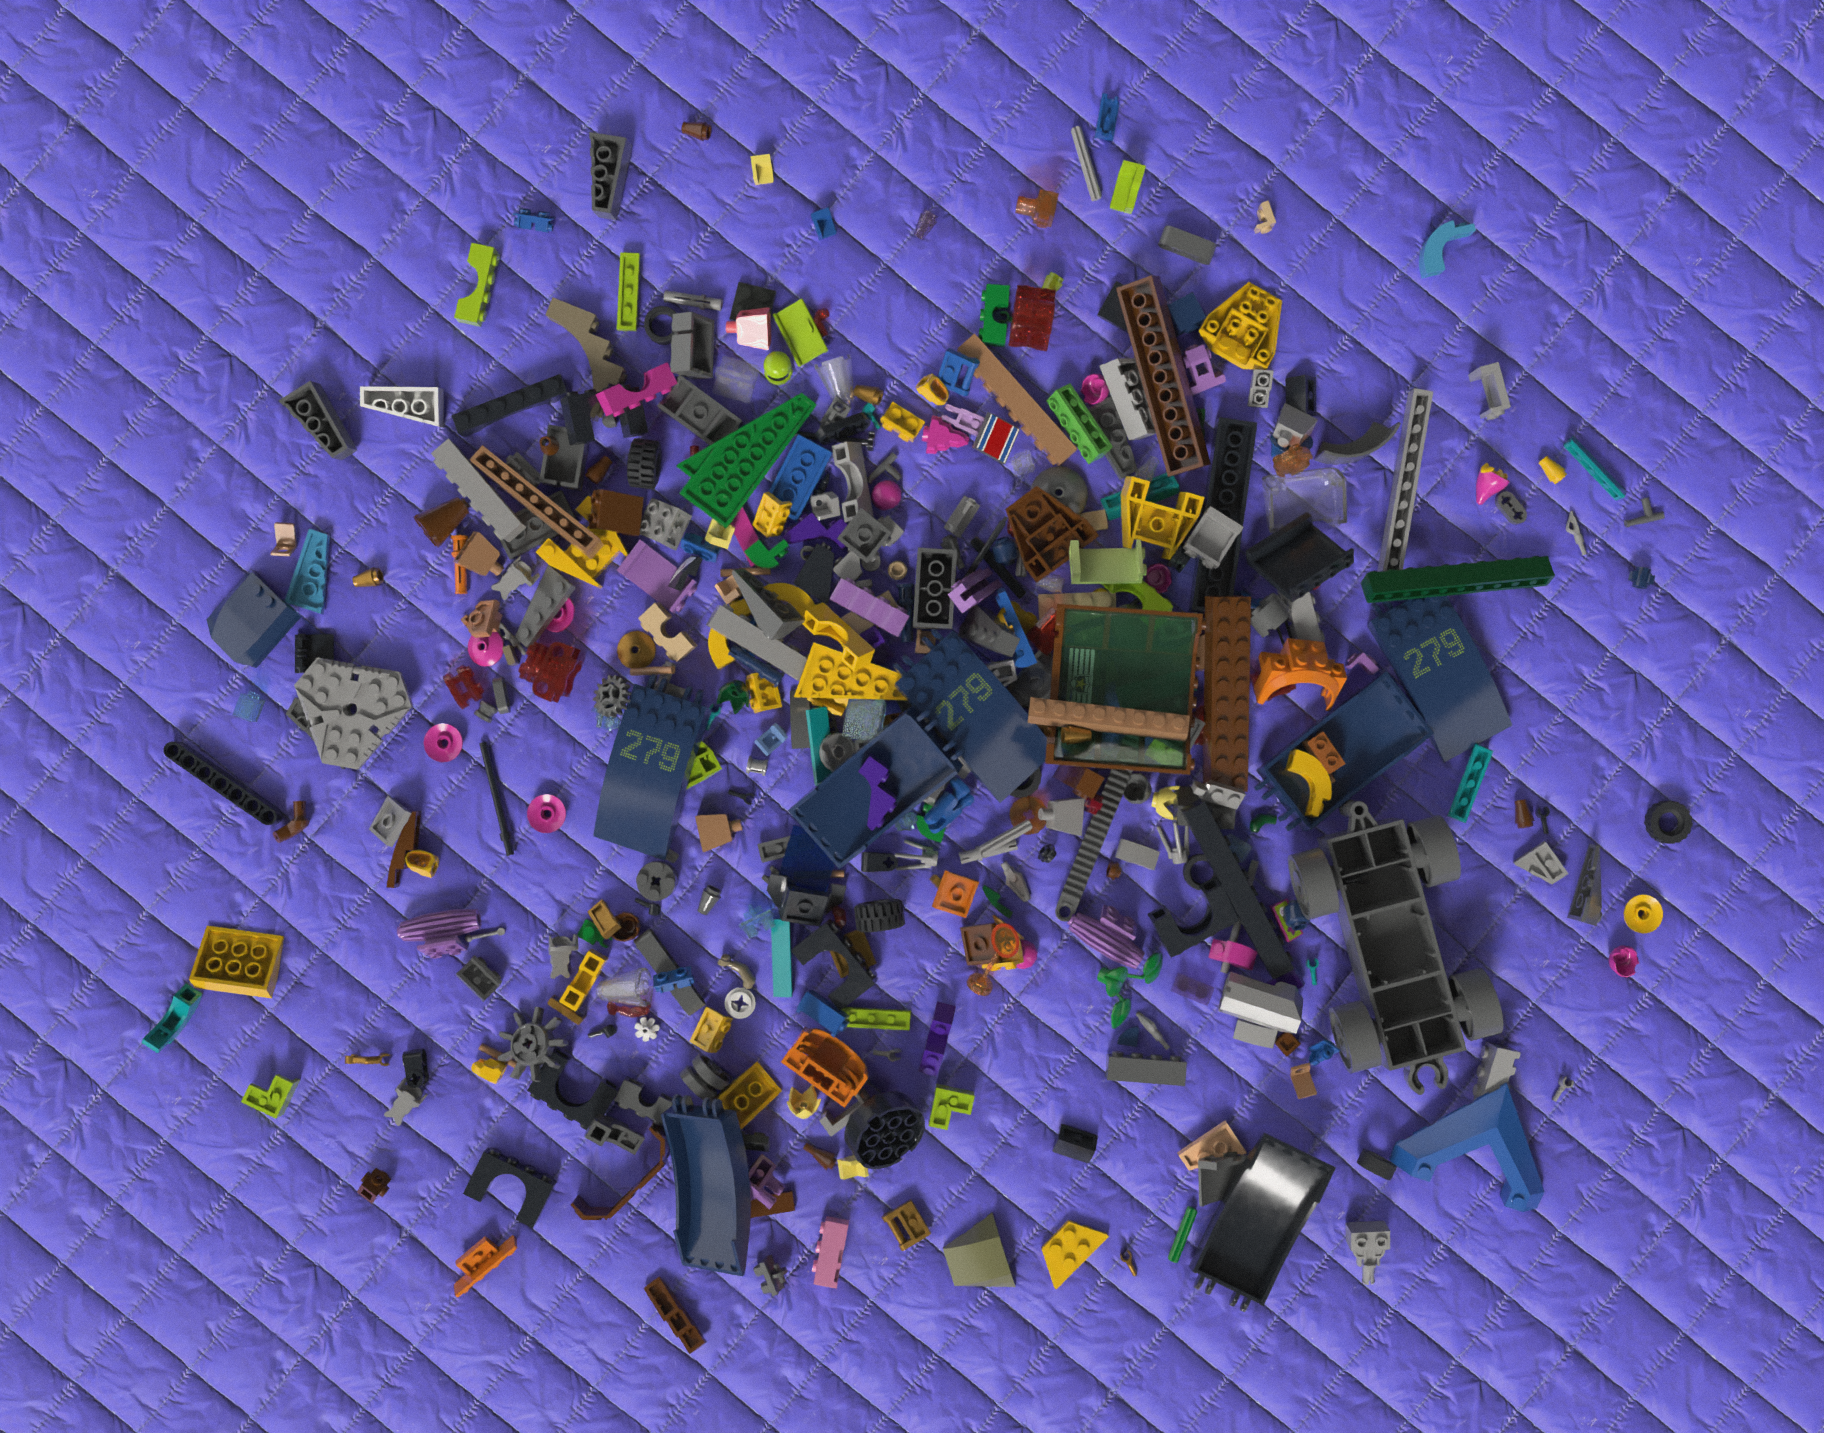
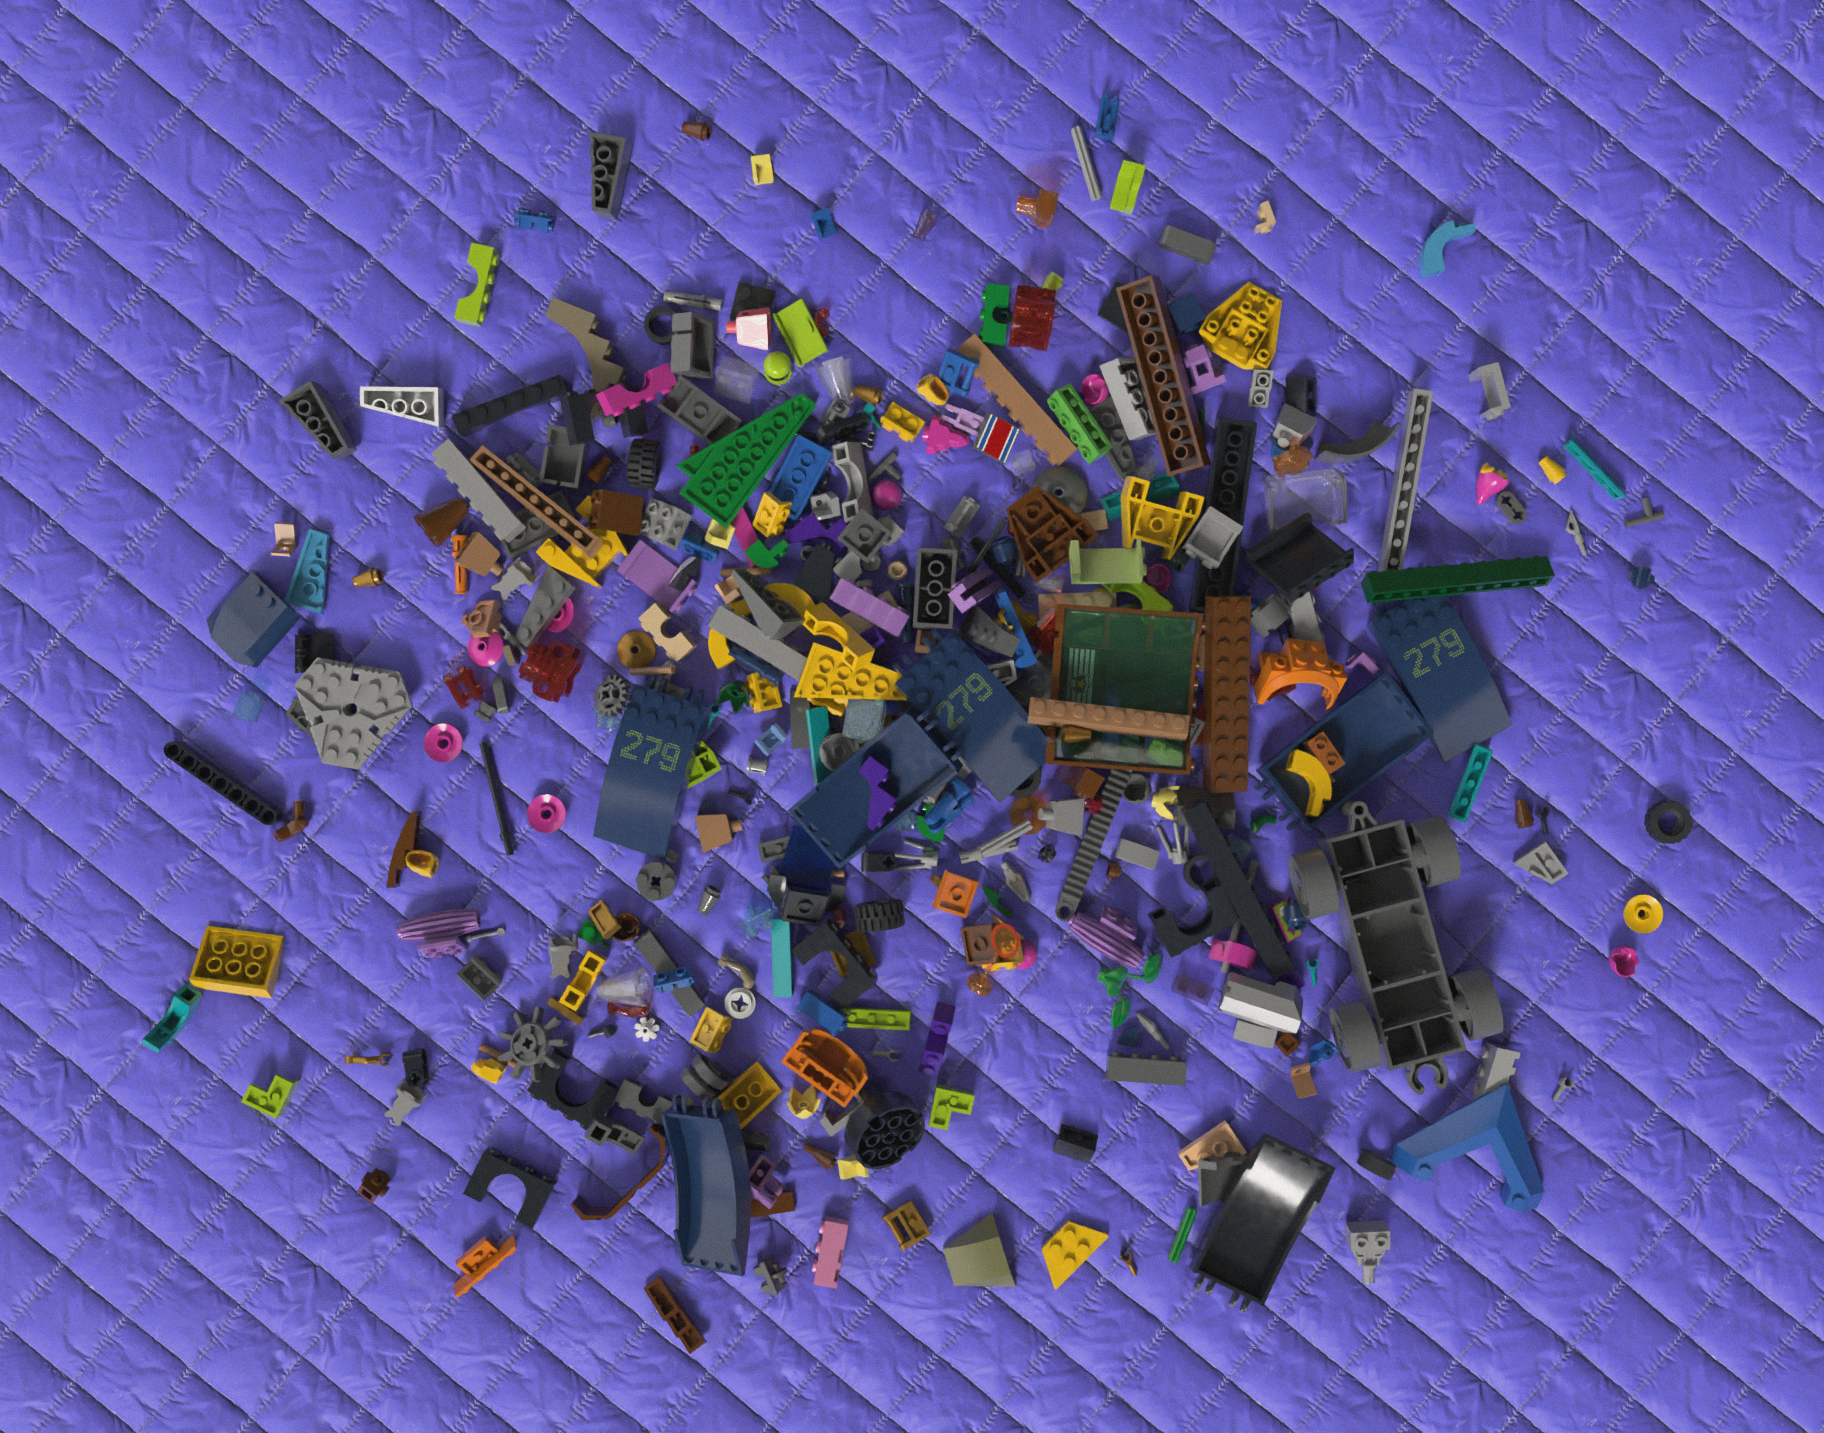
light grey plate [369,796,411,847] -> none
reddish brown cone [539,436,559,455] -> none
lime plate [617,252,640,332] -> none
black hand [635,897,661,916] -> none
light grey hinge [1191,780,1246,809] -> none
dark grey wedge [1567,844,1602,926] -> none

